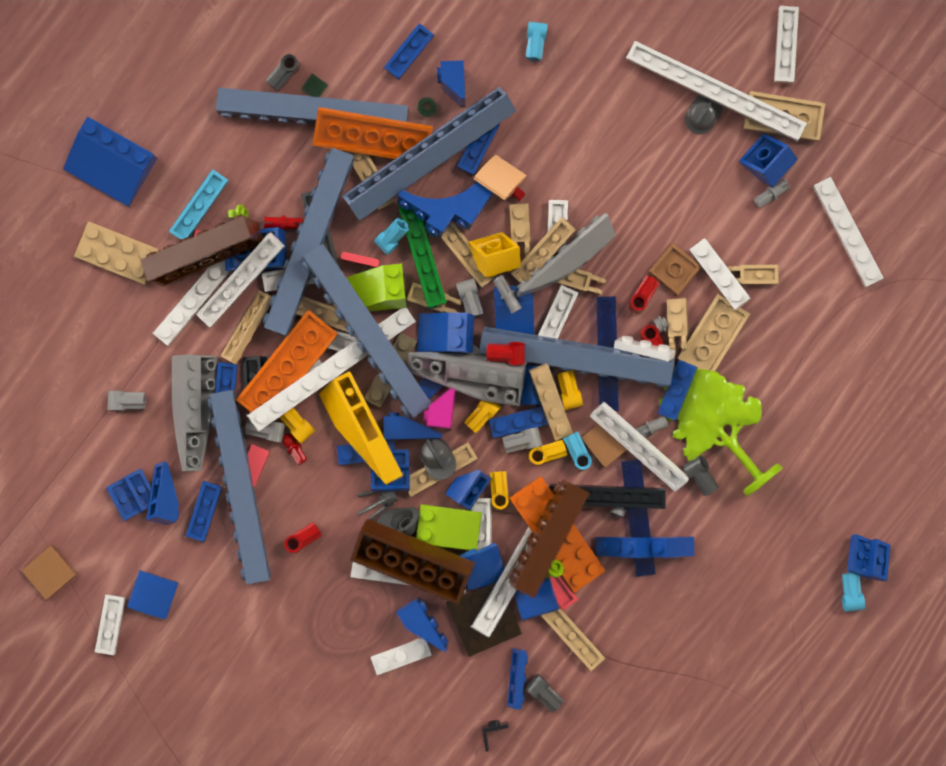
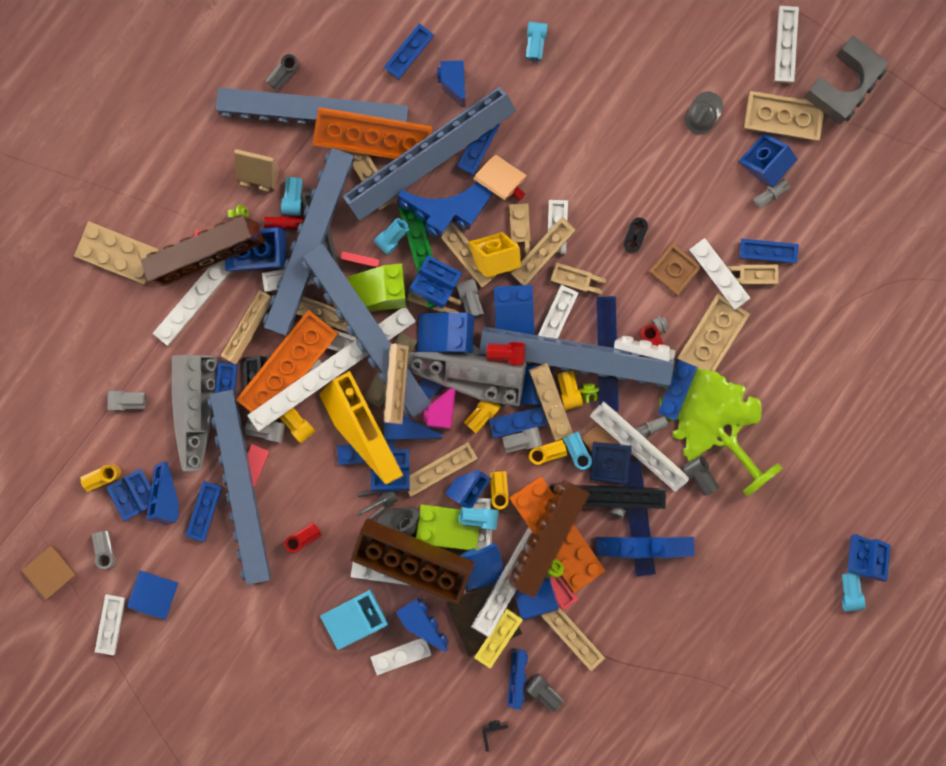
blue slope [63,116,158,207] -> none
medium azure plate [169,169,229,240] -> none
white plate [196,233,284,328] -> none
red axle [282,433,307,465] -> none
clear green tile [301,73,328,97] -> none
clear green plate [417,97,436,117] -> none
dark grey piece [420,438,456,480] -> none
light grey axle [493,276,522,314] -> none
light grey wedge [515,213,616,298] -> none
white plate [626,41,807,142] -> none
red piece [629,275,660,314] -> none
tan hinge [667,298,688,351] -> none
white plate [813,177,883,287] -> none
none -> yellow piece [80,464,121,492]
none -> light grey piece [92,531,117,570]
none -> tan slope [234,149,280,192]
none -> medium azure piece [281,177,303,216]
none -> medium azure slope [320,589,389,650]
none -> tan plate [384,344,409,424]
none -> blue slope [409,255,462,309]
none -> medium azure piece [459,507,499,530]
none -> light yellow plate [474,608,523,669]
none -> lime plate [580,383,599,403]
none -> dark blue tile [590,441,632,484]
none -> black beam [623,217,648,253]
none -> blue plate [739,239,799,264]
none -> dark grey arch [804,35,888,125]

